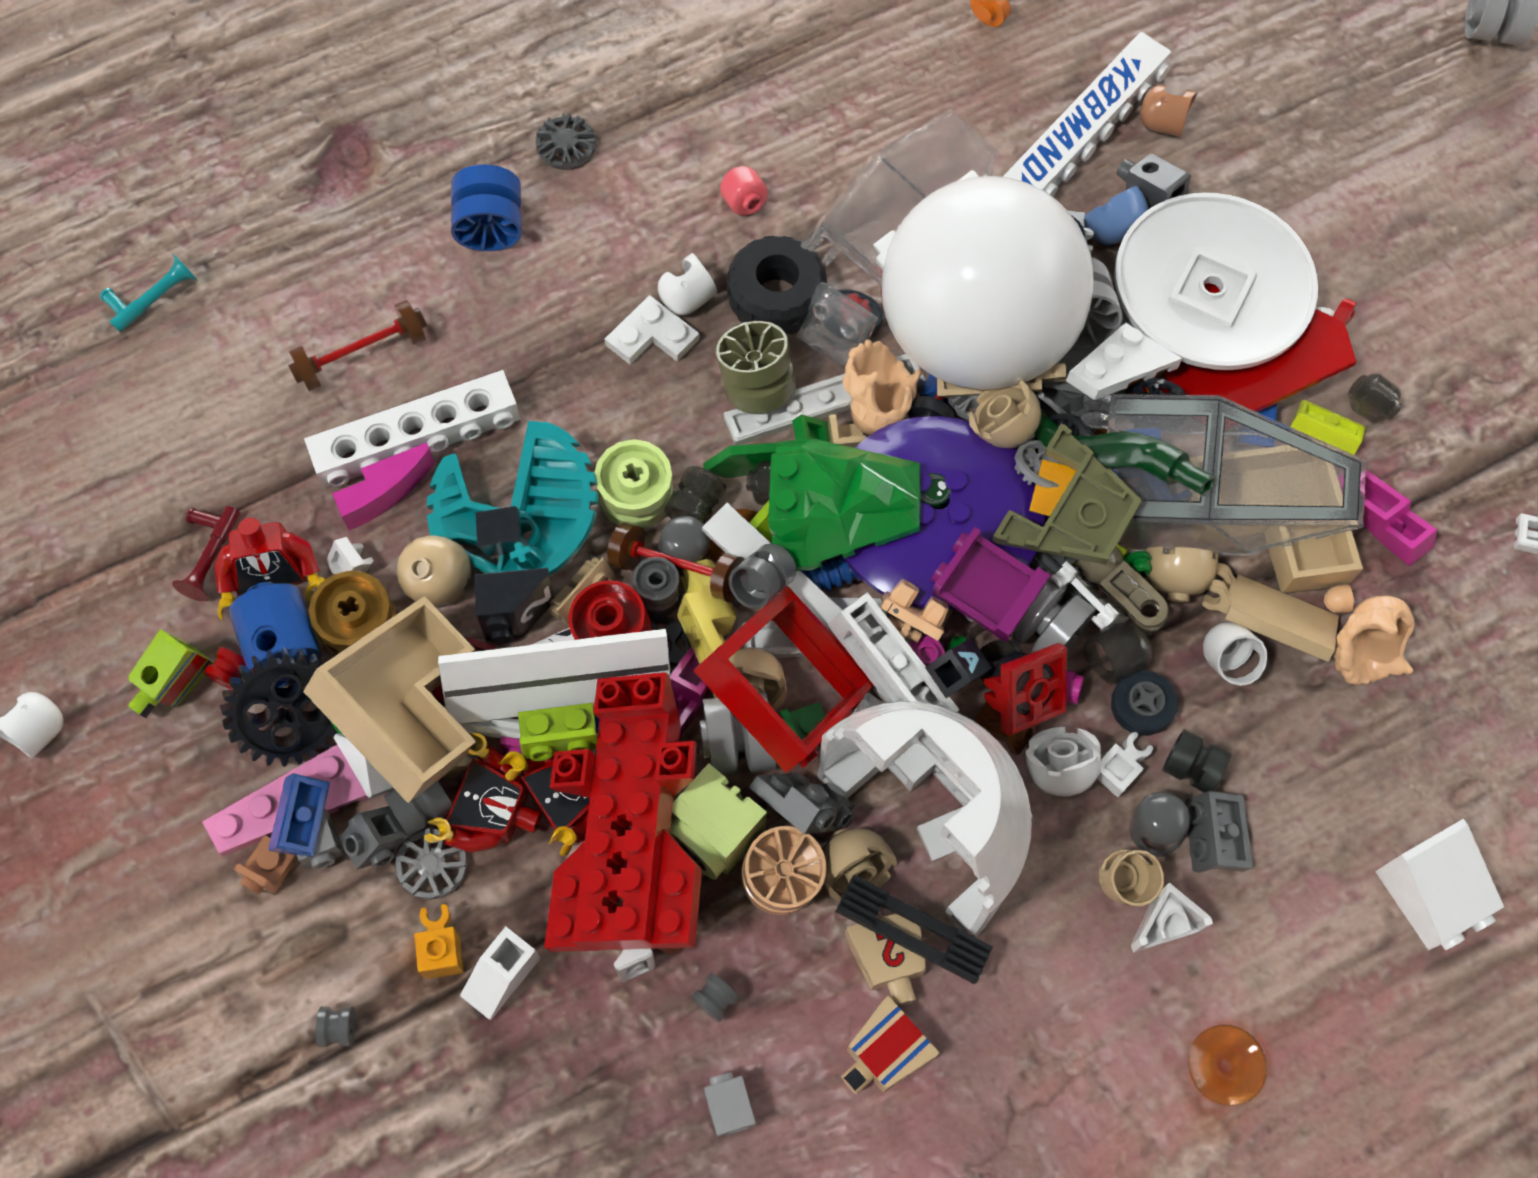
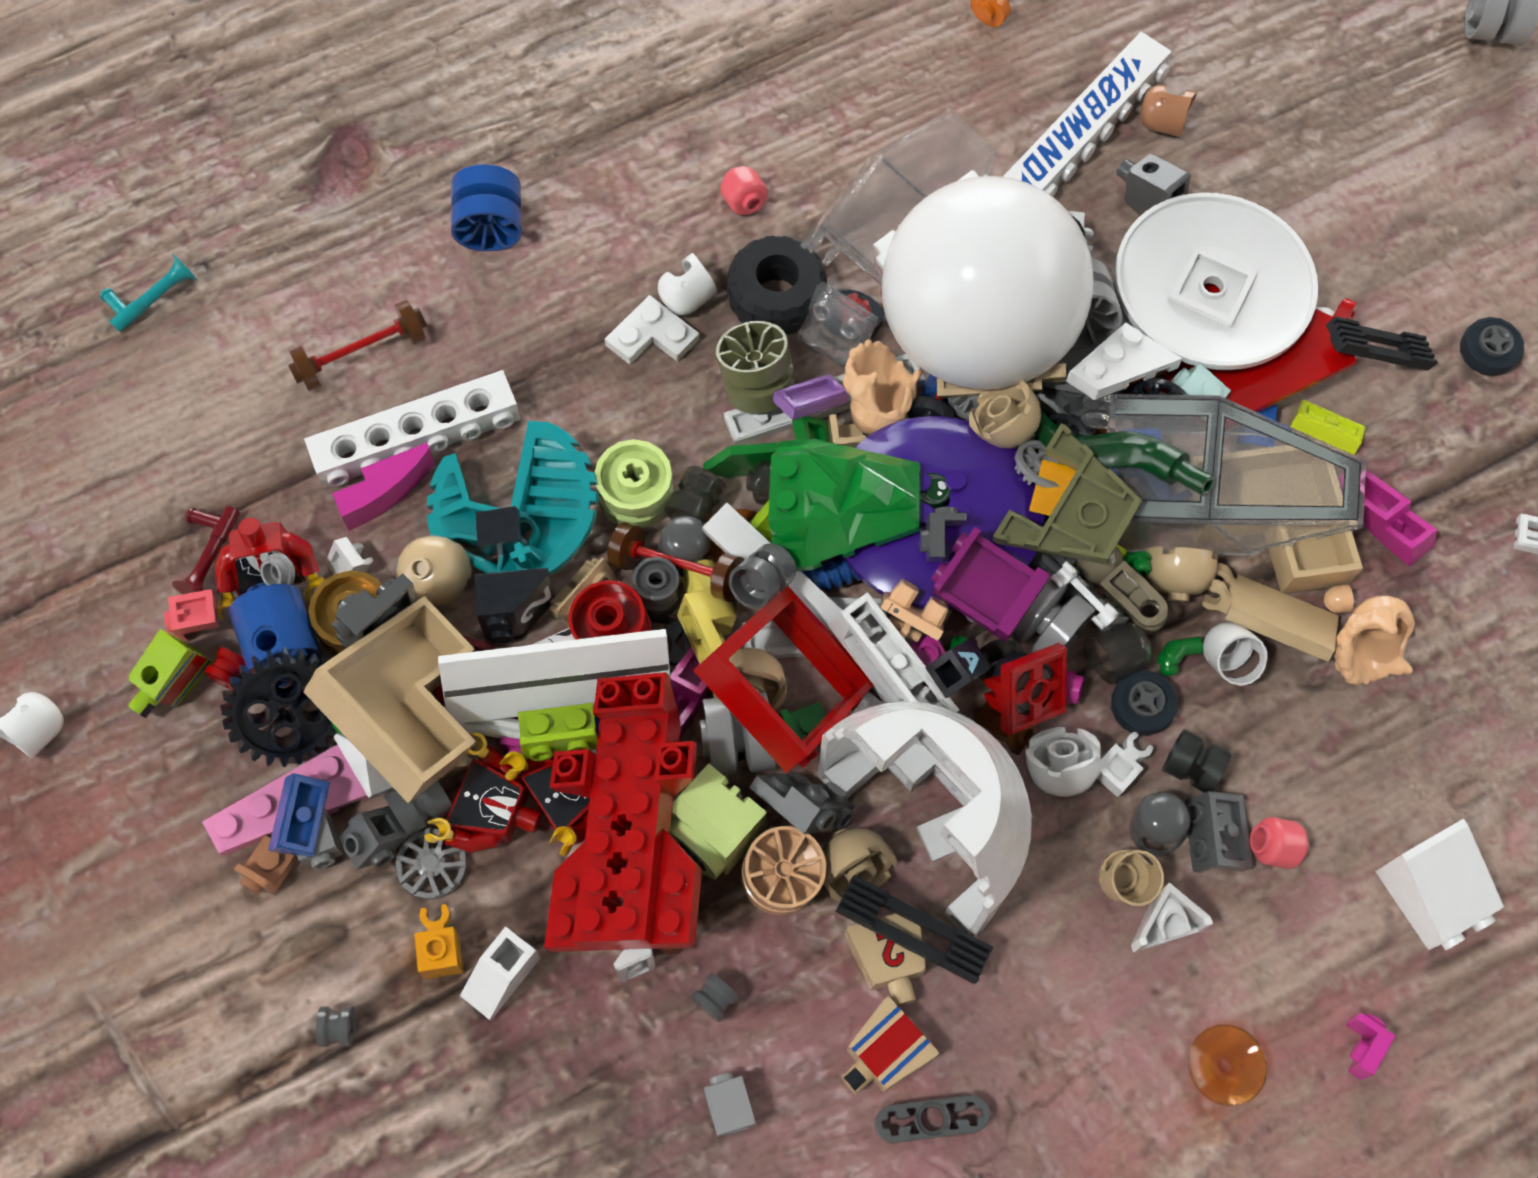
dark grey wheel [536,113,596,169] -> none
medium blue cylinder [1084,186,1149,246] -> none
clear smoke head [1348,373,1402,424] -> none
none -> coral bracket [164,589,219,642]
none -> light grey plate [260,553,295,585]
none -> dark grey plate [331,573,417,649]
none -> medium lavender tile [773,374,849,420]
none -> dark grey beam [874,1095,990,1144]
none -> dark grey bracket [919,507,967,562]
none -> green arm [1157,636,1203,676]
none -> light aqua bracket [1171,364,1231,418]
none -> coral head [1249,817,1309,869]
none -> black container [1326,316,1438,370]
none -> dark pink bracket [1346,1013,1395,1080]
none -> black wheel [1460,317,1524,376]

